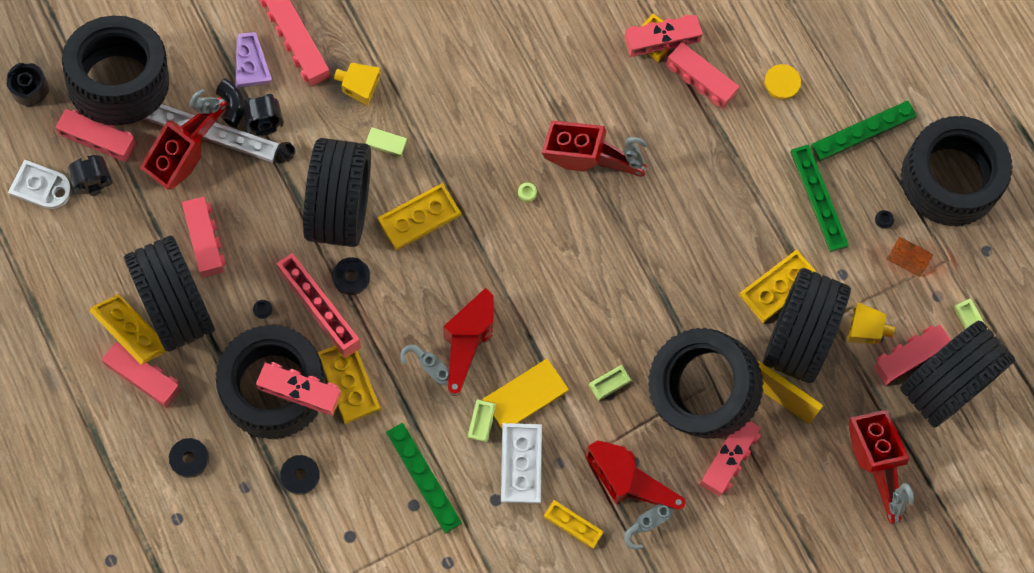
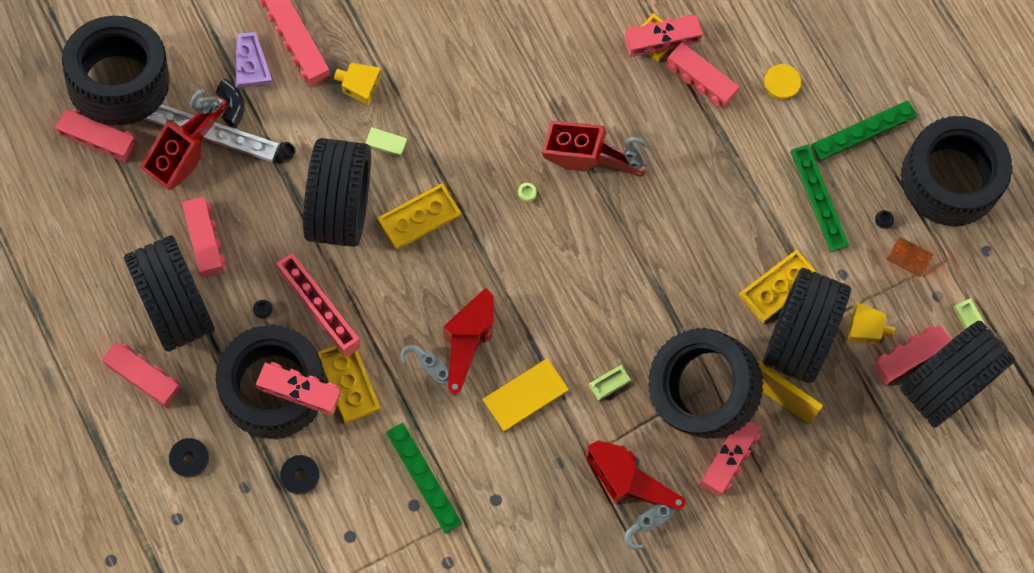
black brick [6,63,49,107] -> none
white tile [8,160,72,209] -> none
black brick [68,155,113,196] -> none
yellow tile [89,294,167,365] -> none
black brick [242,94,284,136] -> none
black tile [332,257,370,295] -> none
yellowish green tile [467,400,496,442] -> none
white tile [501,423,542,504] -> none
yellow tile [543,500,604,549] -> none
red slope [849,410,914,524] -> none

